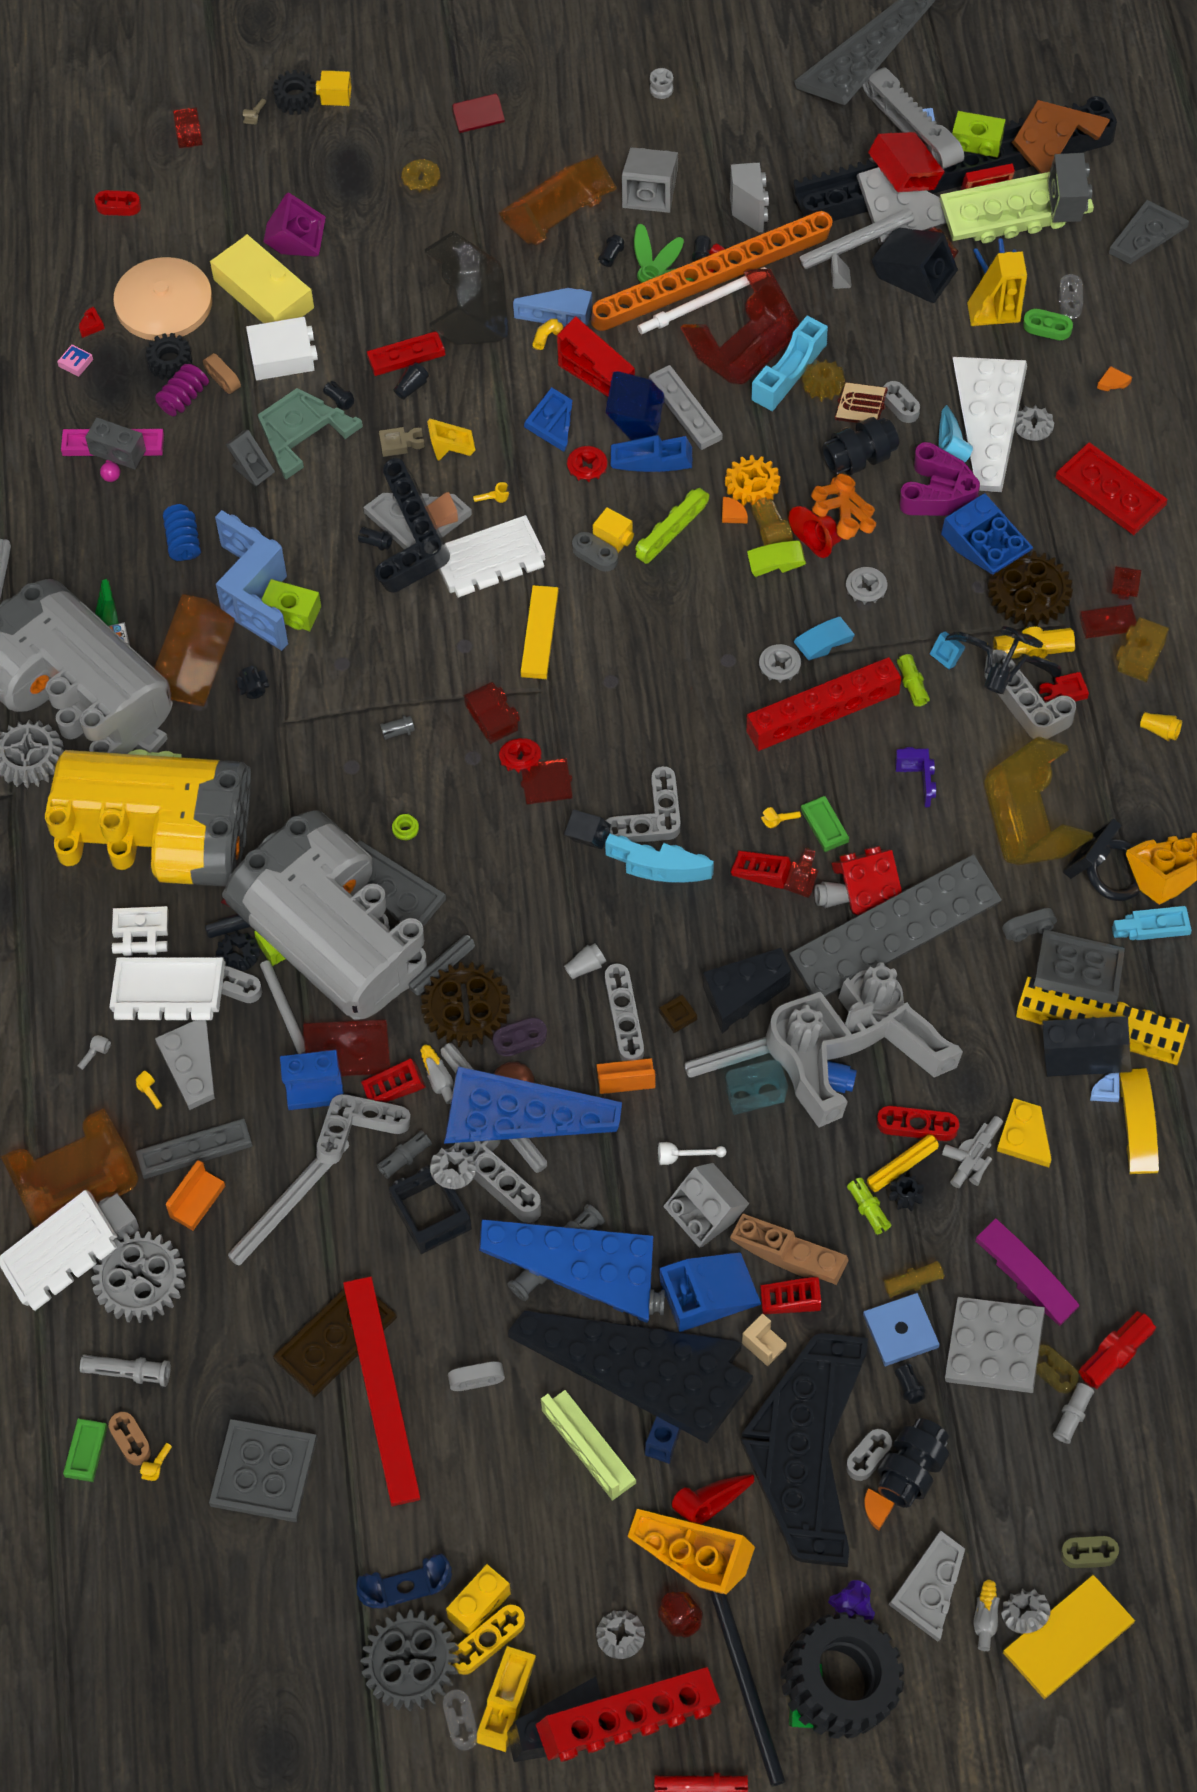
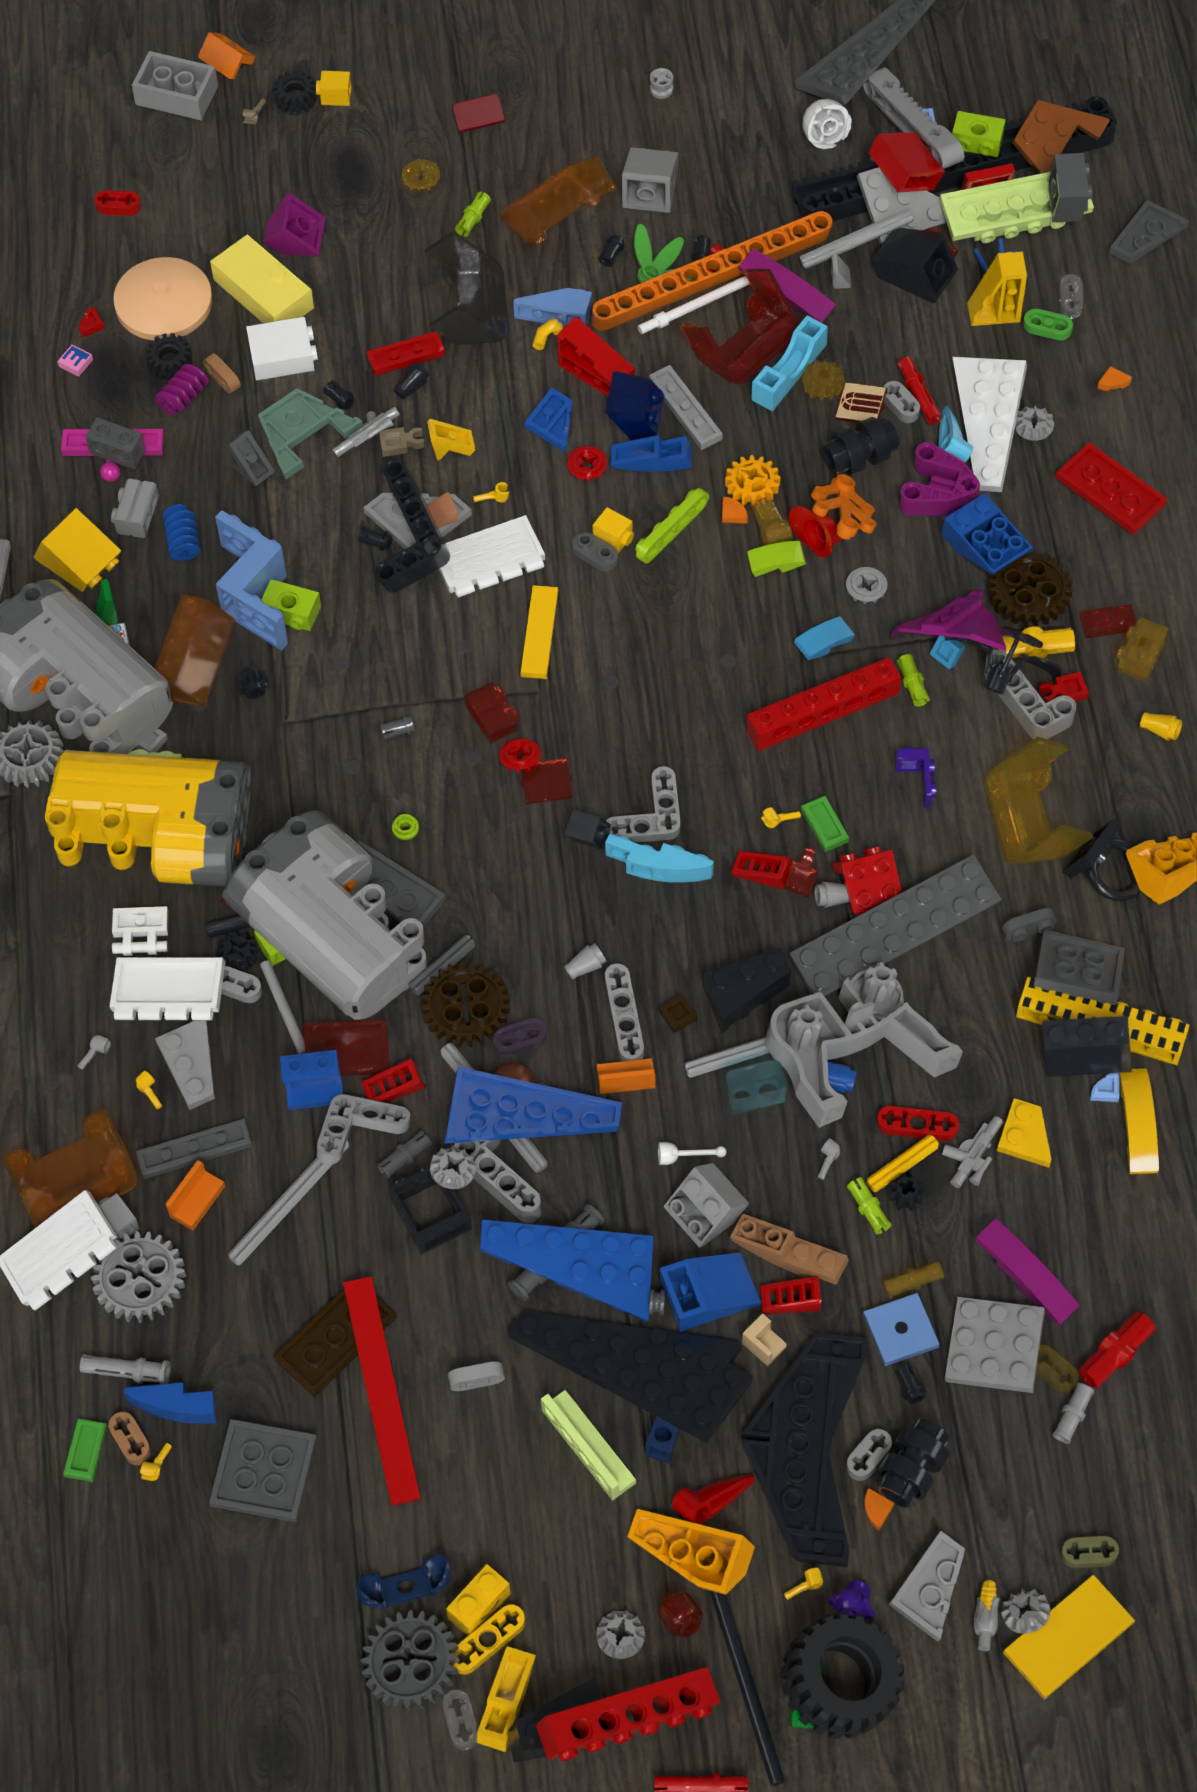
clear red brick [173,107,203,148] -> none
light grey piece [420,1045,454,1104] -> none
light grey slope [730,162,769,232] -> none
light grey gear [759,644,801,683] -> none
clear red tile [1111,566,1141,600] -> none
medium azure hinge [1112,906,1192,940] -> none
none -> yellow slope [33,508,121,592]
none -> light grey brick [111,478,159,538]
none -> blue slope [124,1383,217,1424]
none -> light grey brick [132,51,218,121]
none -> orange panel [198,32,256,79]
none -> light grey piece [333,407,400,457]
none -> lime pin [455,191,491,237]
none -> magenta slope [738,248,836,323]
none -> yellow hand [784,1568,823,1600]
none -> white cylinder [802,99,851,149]
none -> light grey hand [818,1139,840,1180]
none -> magenta panel [890,590,1006,651]
none -> red pin [897,357,942,425]

